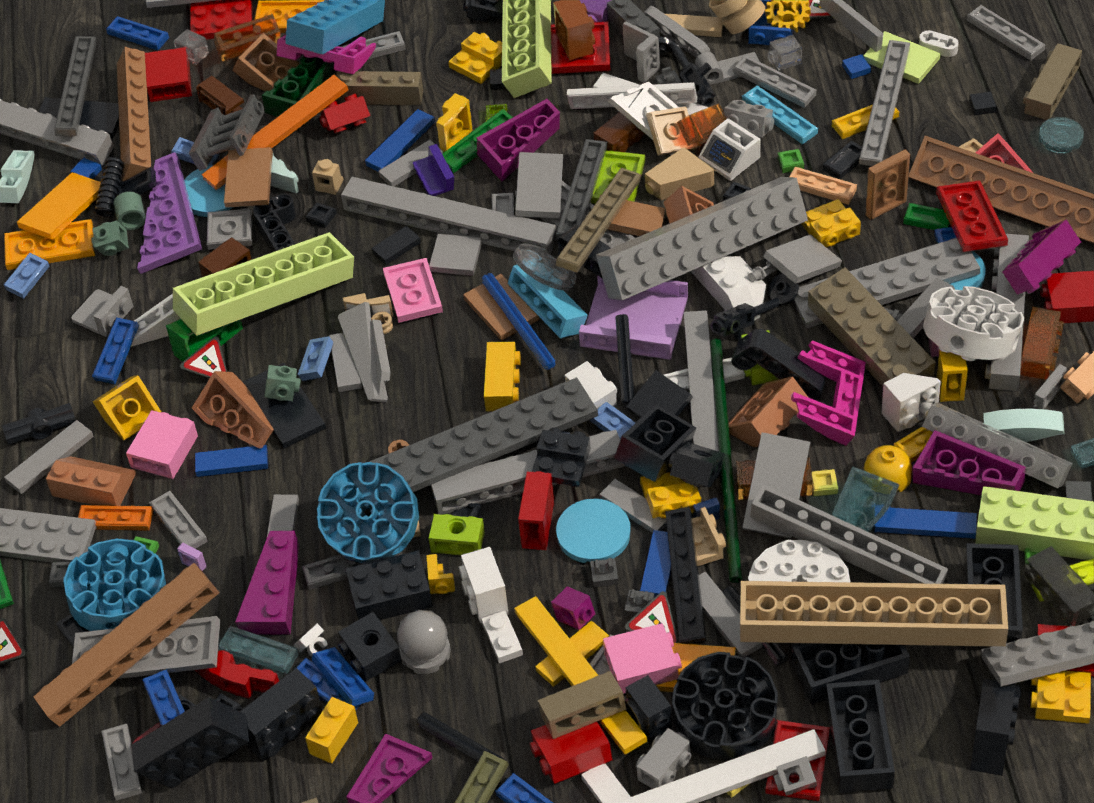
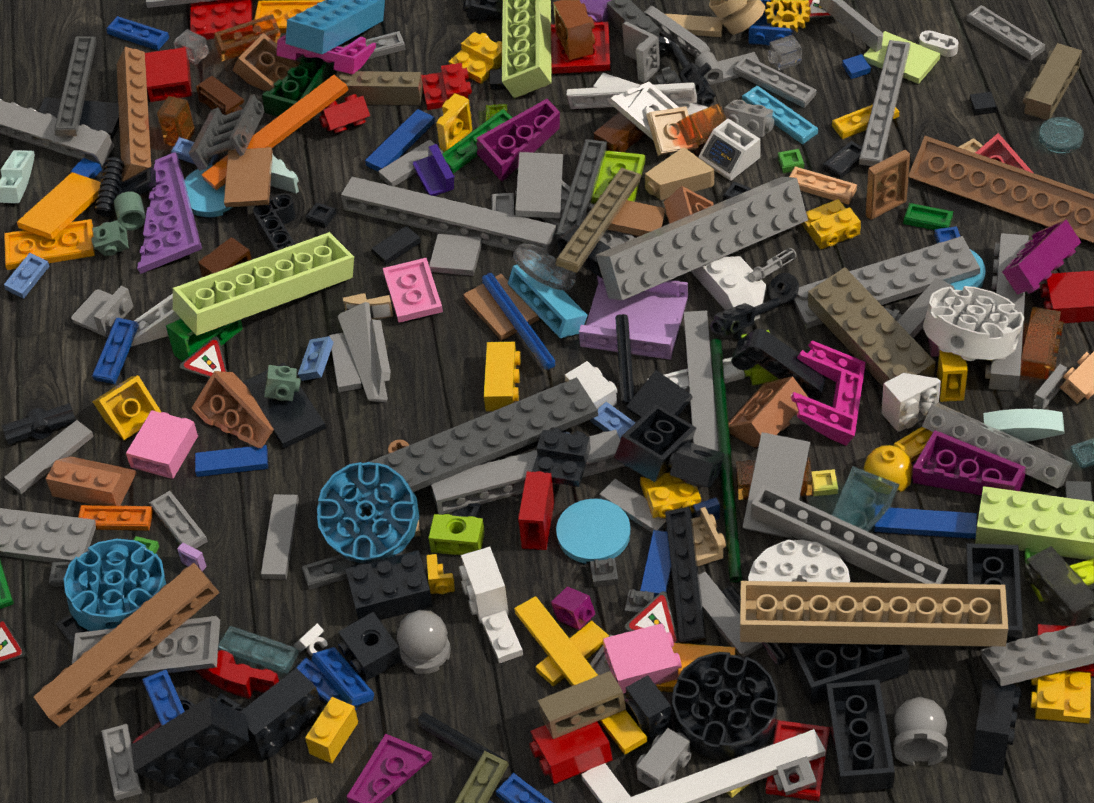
light grey plate [207,208,253,250] -> none
magenta wedge [235,531,299,635] -> none
tan brick [312,159,344,195] -> none
tan bush [371,311,393,334] -> none
light grey tile [764,235,842,284] -> none
red tile [936,180,1008,252] -> none
none -> clear orange brick [157,96,195,146]
none -> red plate [421,63,472,110]
none -> light grey tile [893,697,948,766]

